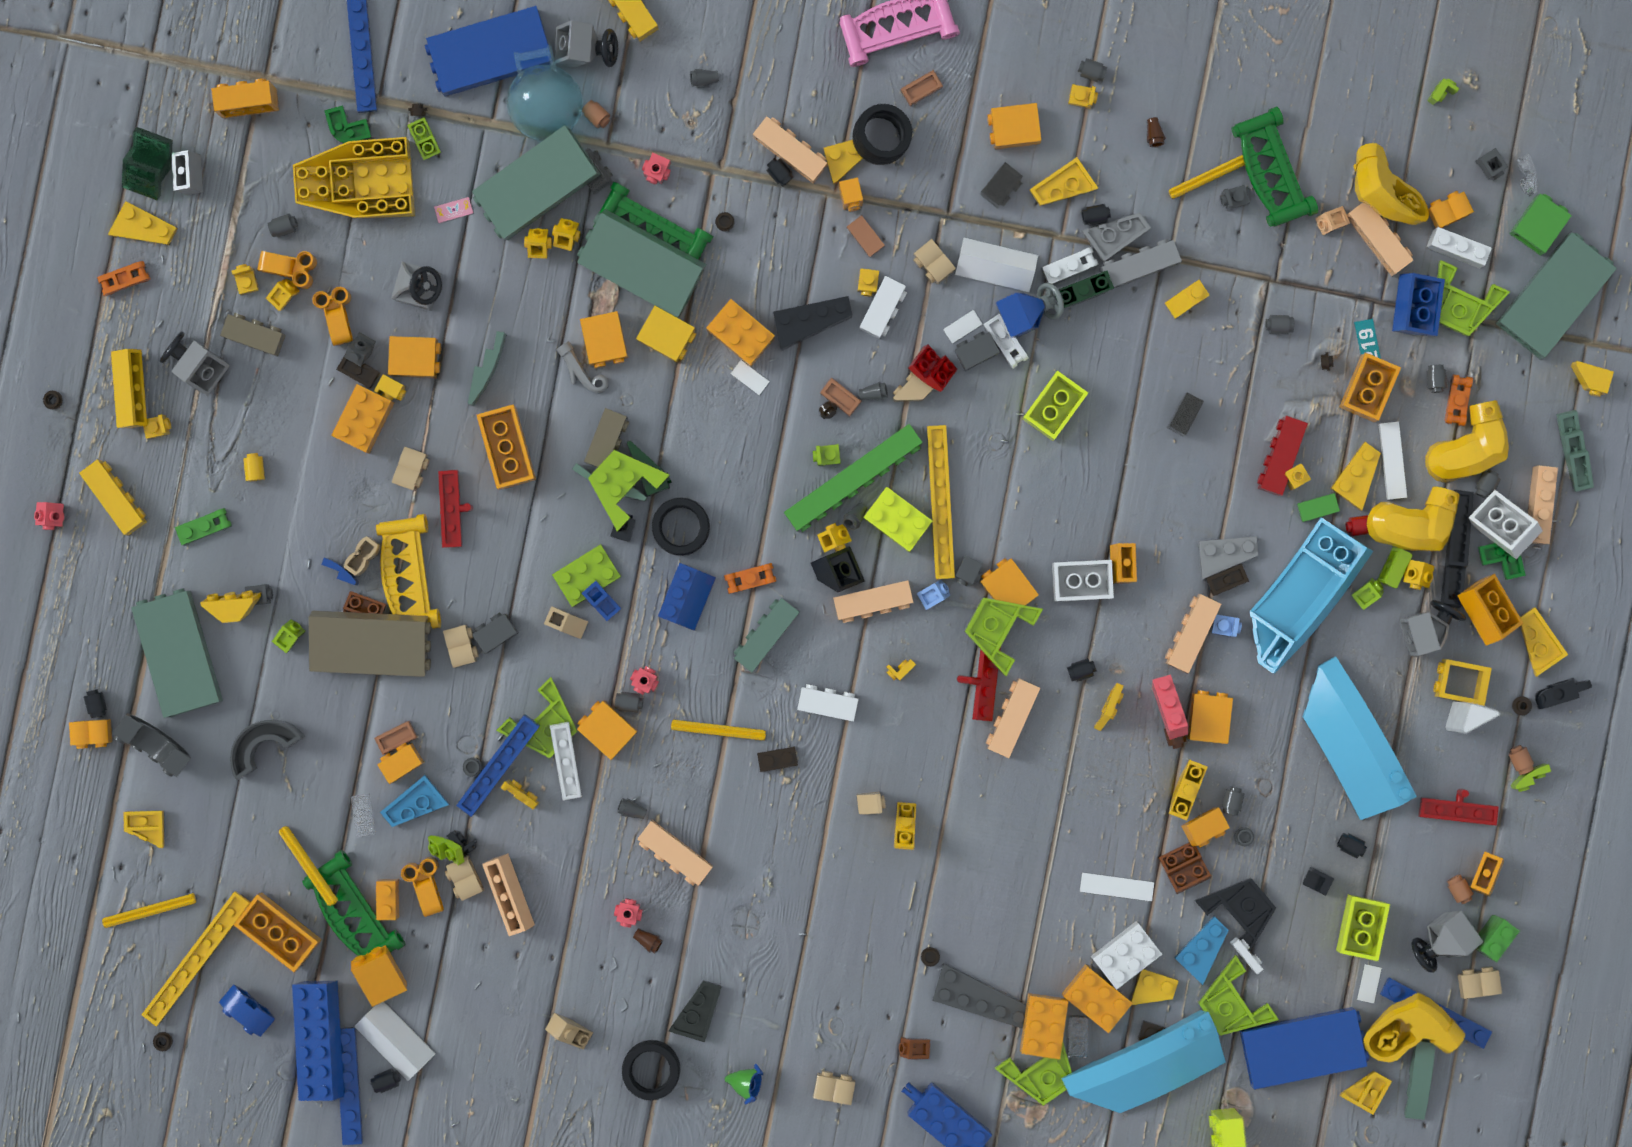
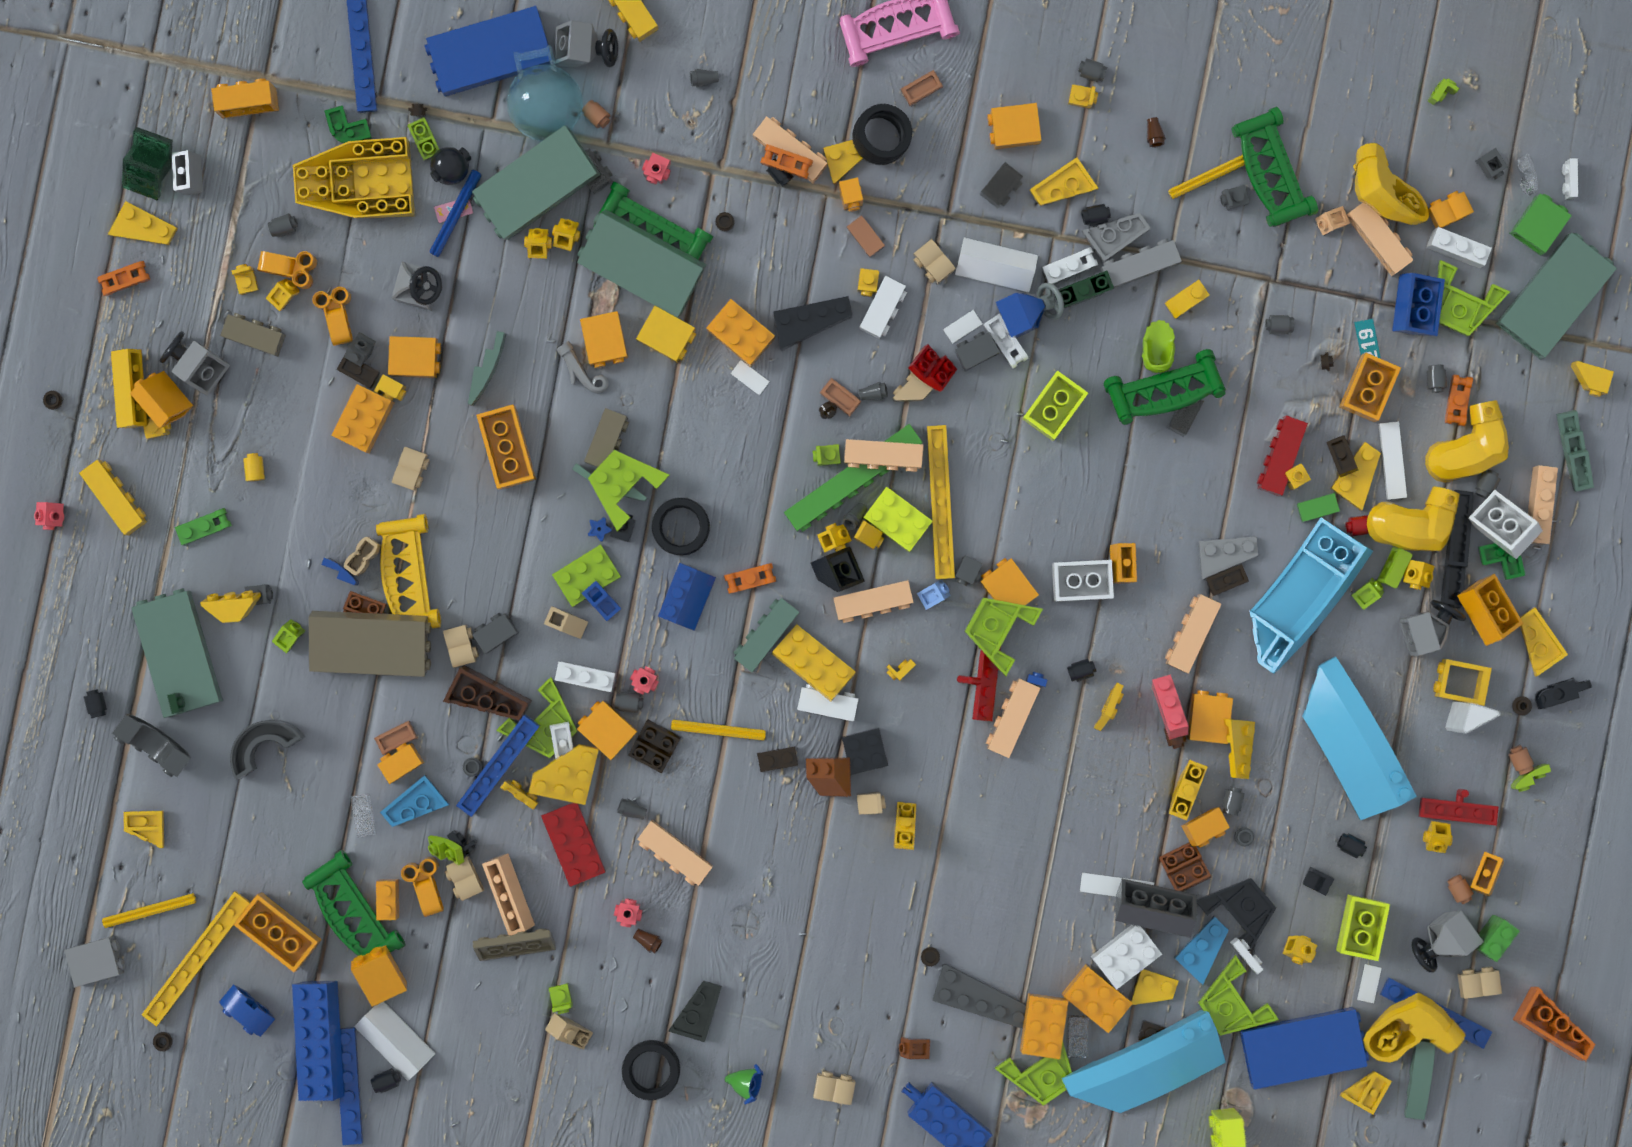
light orange brick [69,719,112,749] -> none
yellow axle [279,826,338,906] -> none
red plate [438,470,473,548] -> none
dark green slope [627,441,672,496] -> none
light blue bracket [1211,615,1242,637] -> none
none -> light grey brick [64,936,125,987]
none -> light orange brick [130,371,193,428]
none -> dark green plate [167,693,185,714]
none -> black brick [430,147,471,185]
none -> blue axle [430,170,481,257]
none -> reddish brown wedge [443,665,532,720]
none -> dark tan plate [473,929,556,961]
none -> yellow plate [528,744,599,805]
none -> red plate [541,803,606,887]
none -> lime bracket [549,983,573,1014]
none -> white brick [555,661,617,692]
none -> blue plate [588,517,612,542]
none -> dark brown slope [628,719,681,773]
none -> orange plate [760,144,813,179]
none -> yellow plate [772,624,856,702]
none -> dark orange slope [806,757,851,797]
none -> black brick [842,728,888,775]
none -> light nougat brick [844,439,923,472]
none -> yellow slope [853,521,884,550]
none -> blue plate [1026,672,1047,687]
none -> green piece [1103,349,1226,425]
none -> dark grey brick [1115,878,1197,938]
none -> lime hair [1141,320,1175,373]
none -> yellow wing [1225,719,1255,779]
none -> yellow brick [1282,935,1317,965]
none -> dark brown plate [1326,435,1358,477]
none -> yellow brick [1423,821,1453,853]
none -> orange wedge [1513,987,1596,1061]
none -> white plate [1562,158,1578,200]

